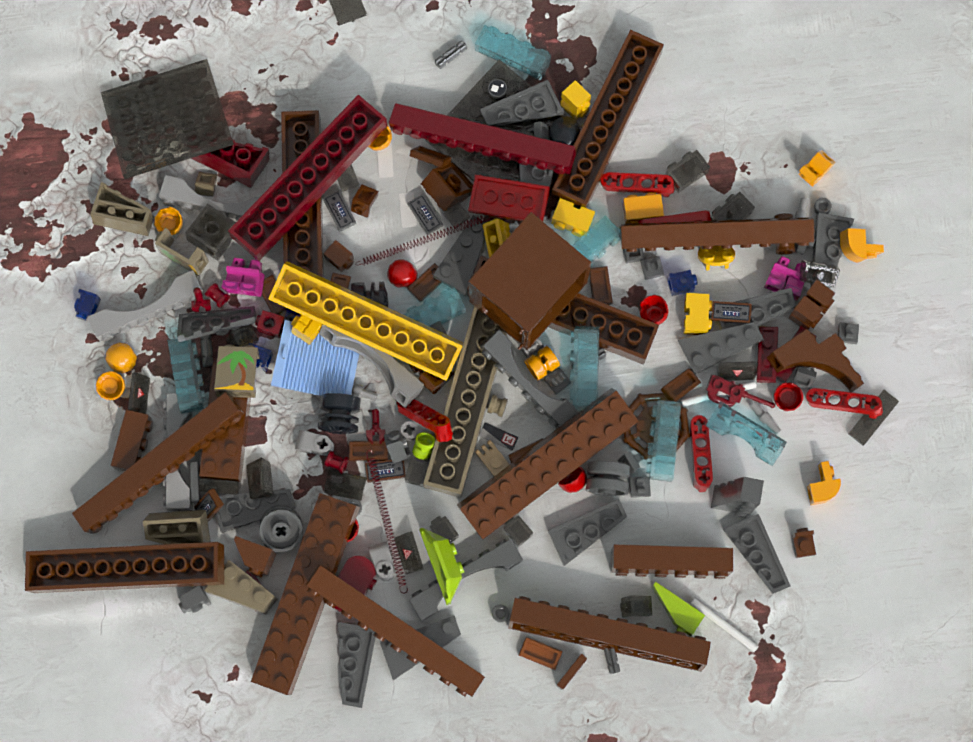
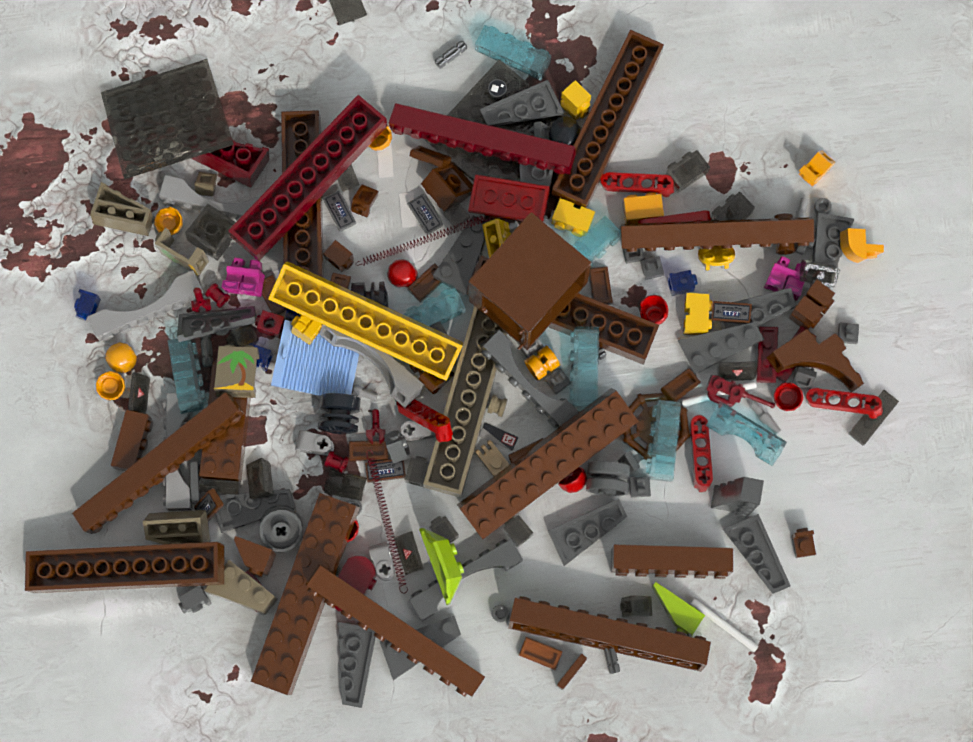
lime wheel [412,432,435,460] -> none
light orange brick [807,461,841,505] -> none

